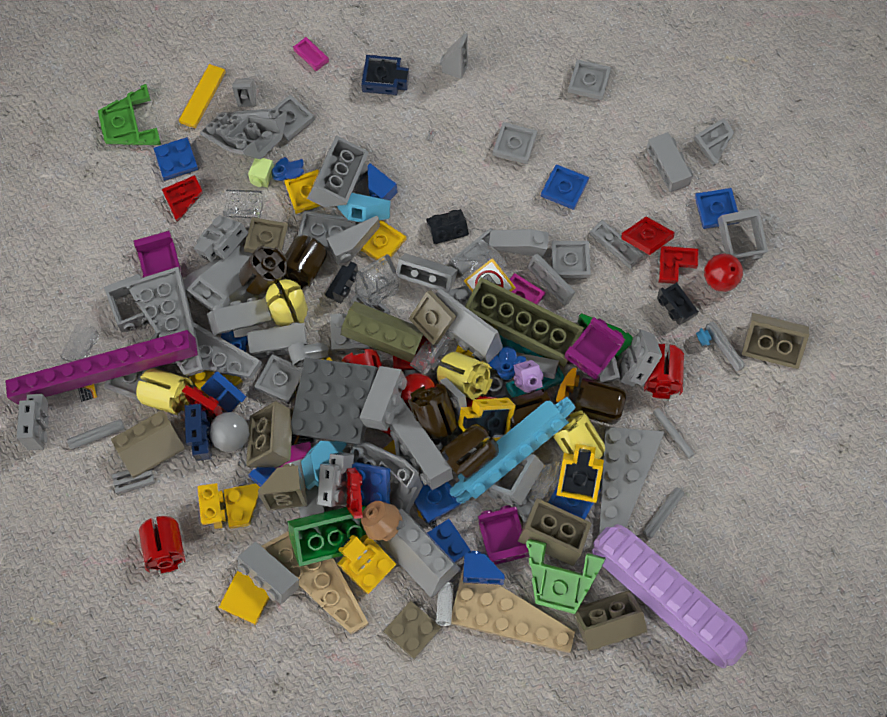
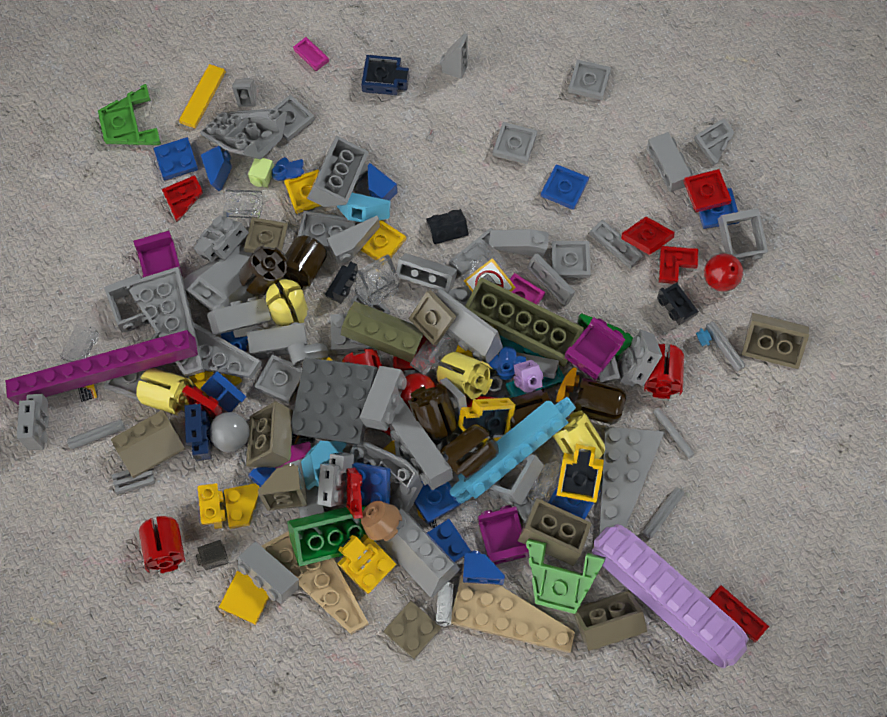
none -> clear smoke brick [196,540,229,571]
none -> blue slope [201,145,232,191]
none -> red plate [683,169,732,213]
none -> red tile [709,585,770,643]

